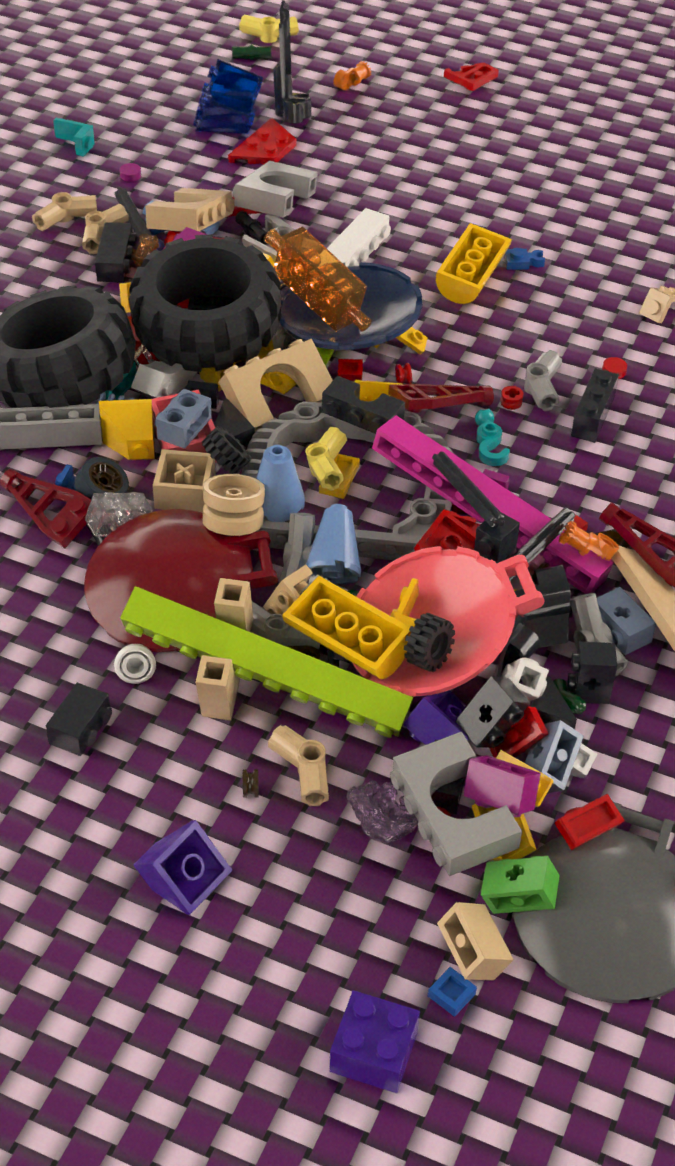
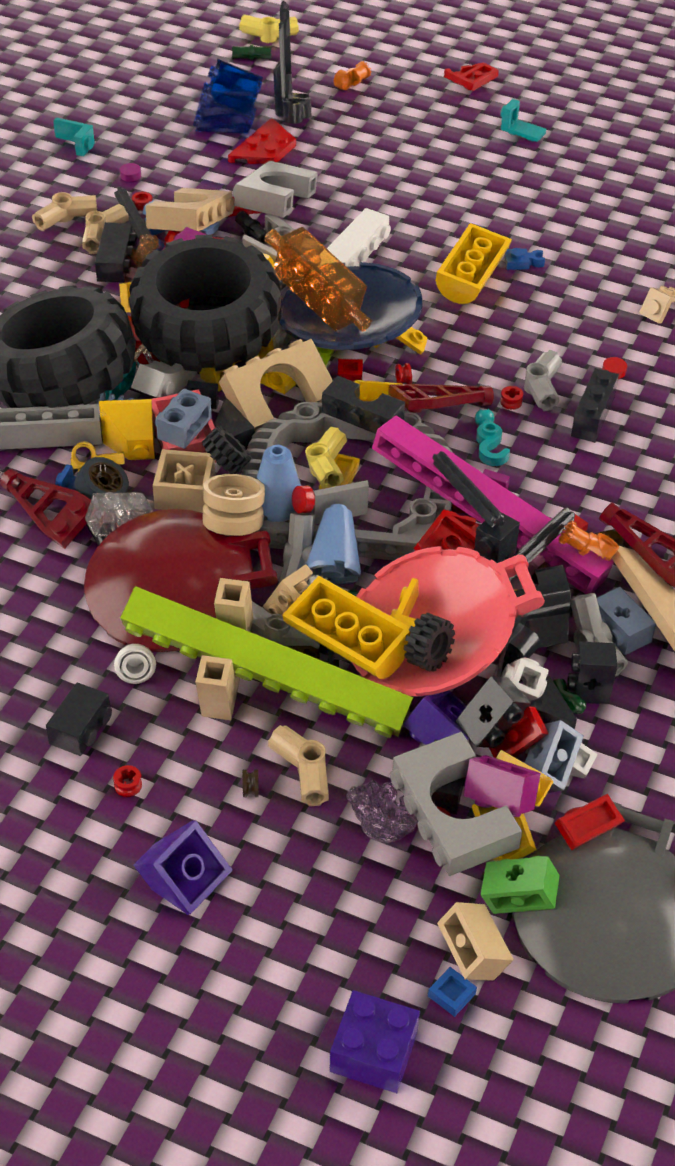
none -> yellow plate [70,441,125,472]
none -> red bush [113,765,142,797]
none -> red tile [131,192,153,211]
none -> red tile [292,485,315,513]
none -> light grey slope [310,480,369,524]
none -> teal bracket [500,99,547,142]

